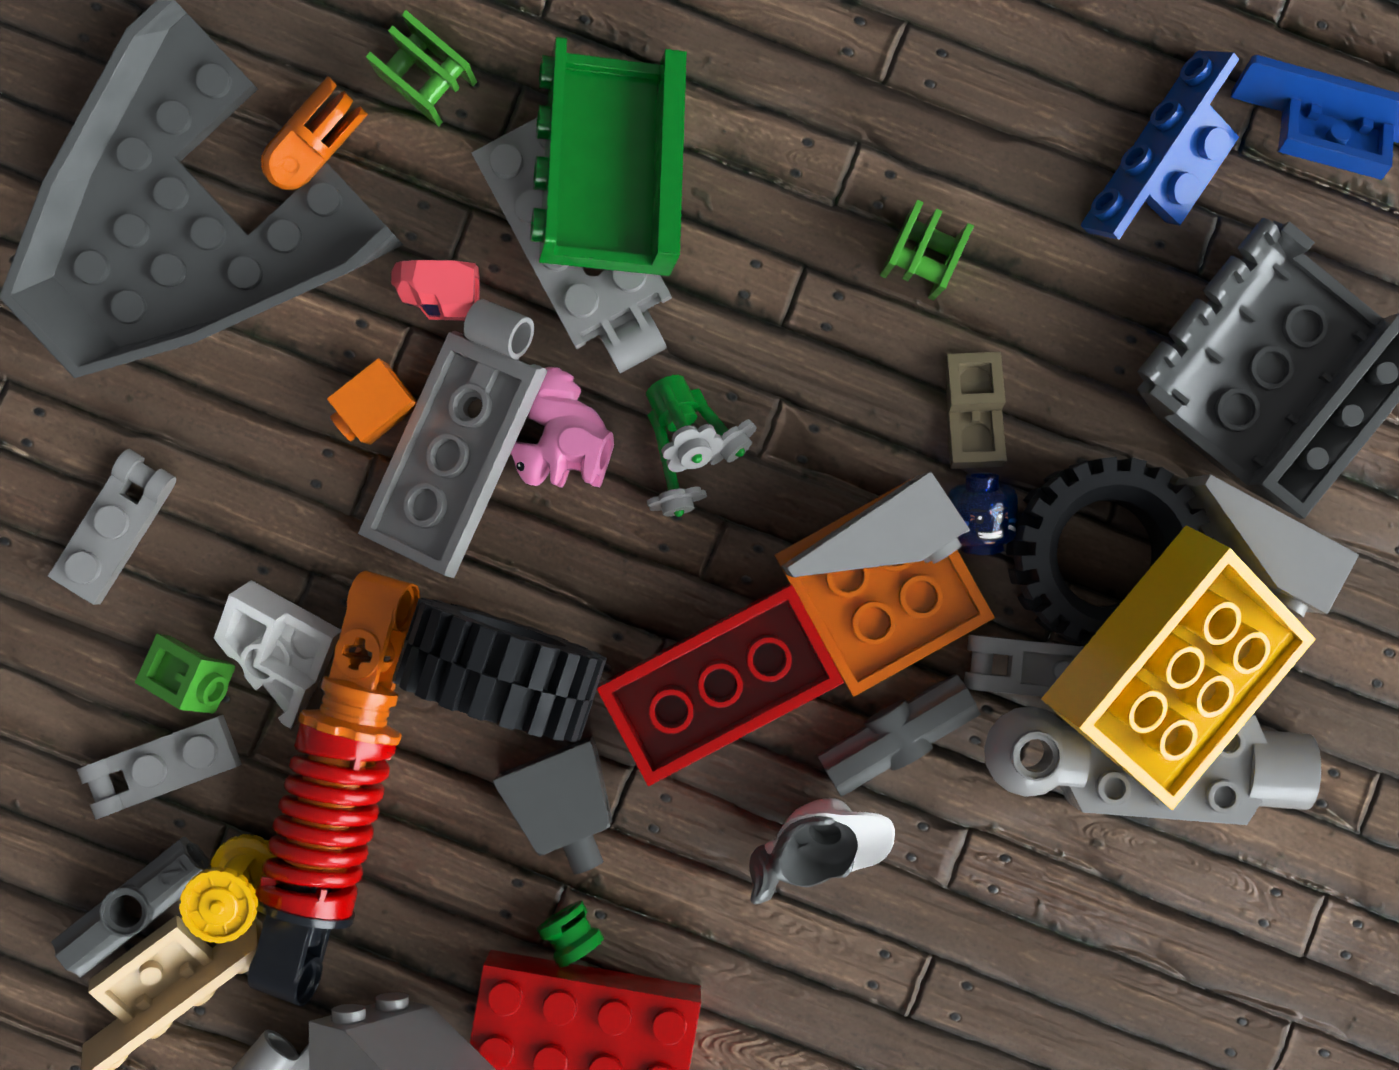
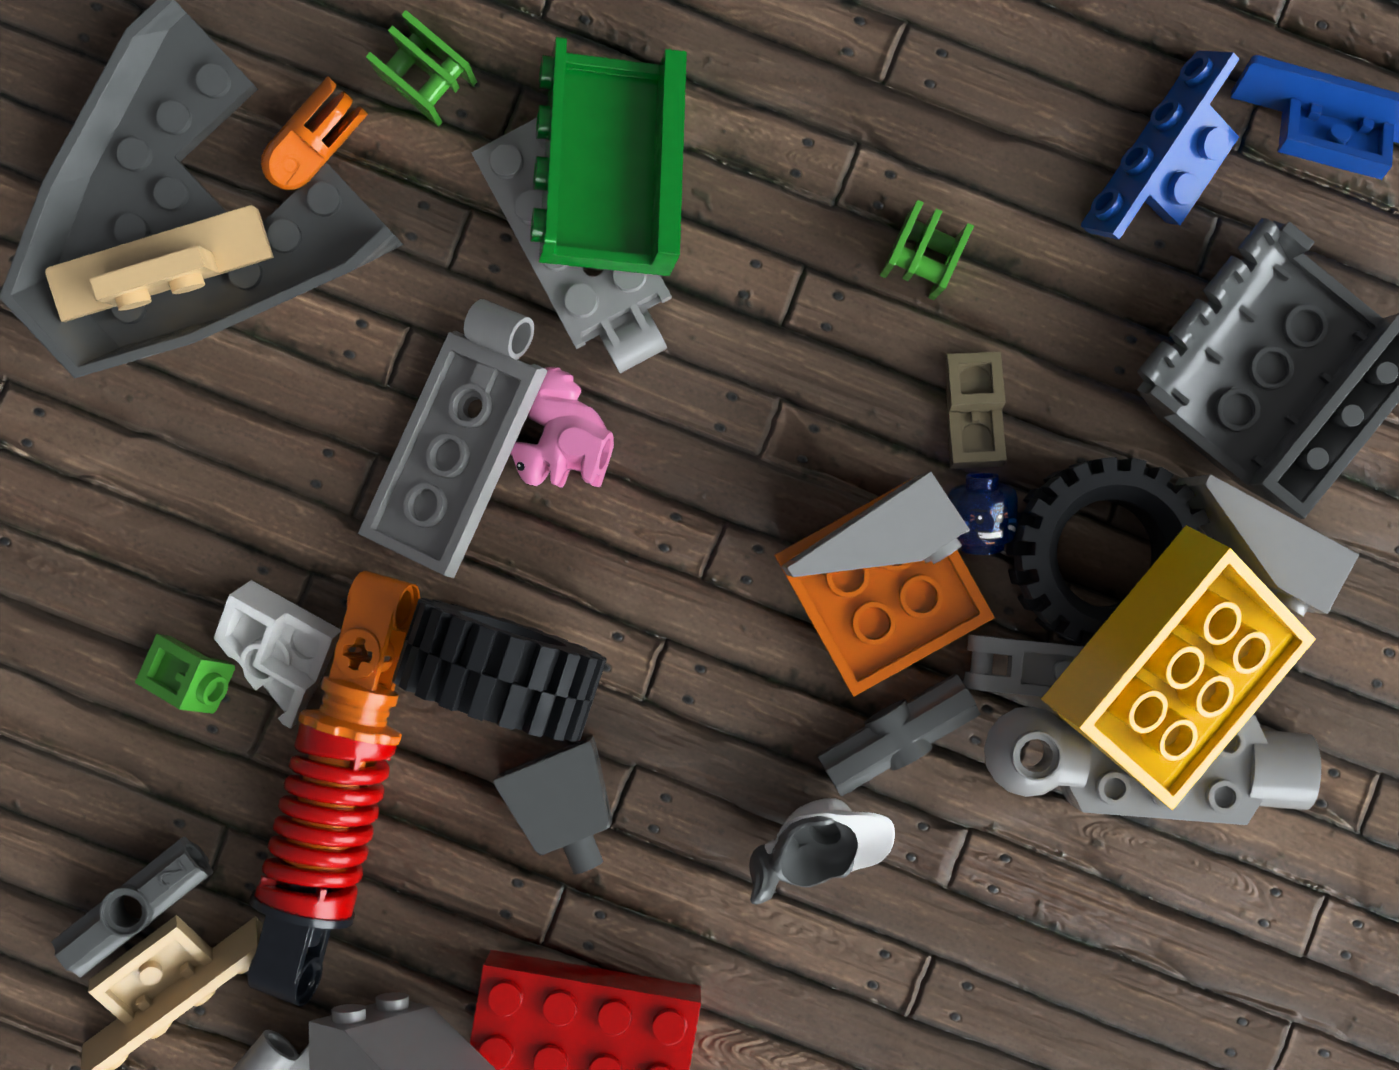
light grey plate [48,448,176,605] -> none
light grey plate [77,715,242,820] -> none
yellow hose [179,834,276,943] -> none
orange brick [327,358,417,445] -> none
coral rock [391,260,480,321] -> none
green wheel [536,900,604,968] -> none
red brick [597,583,845,787] -> none
plant [645,375,757,517] -> none
none -> tan bracket [45,205,274,322]

